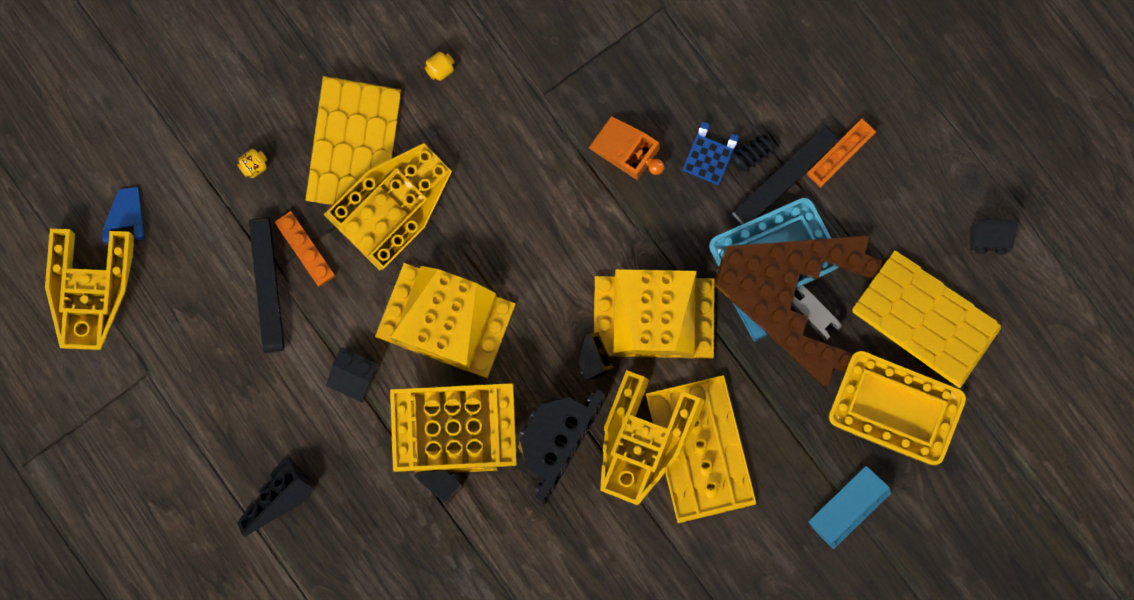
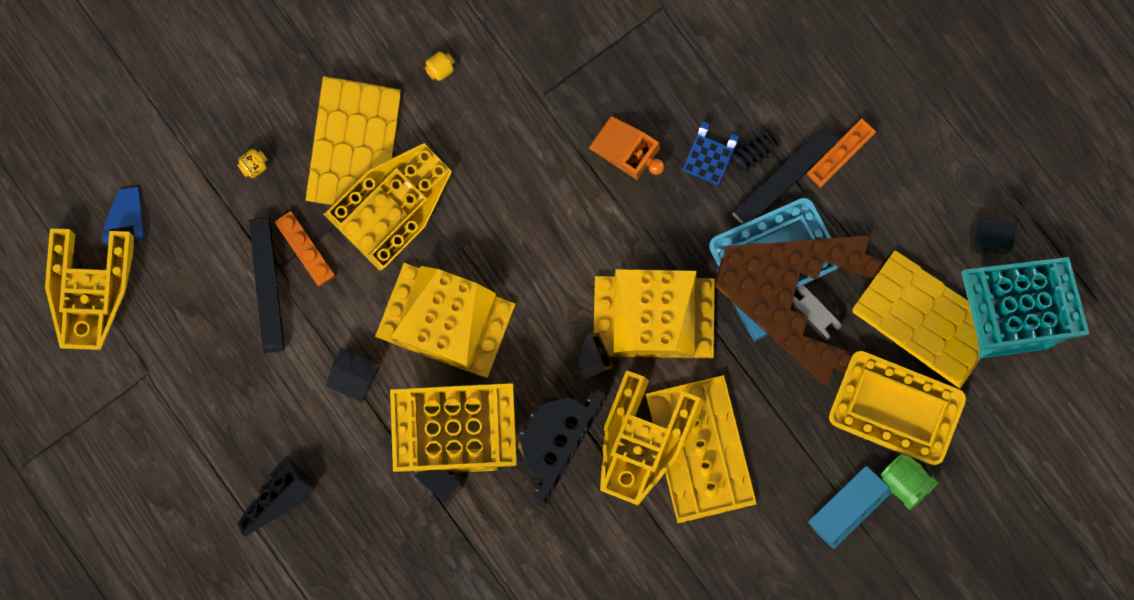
none -> bright green piece [880,453,938,510]
none -> teal wedge [961,257,1089,359]

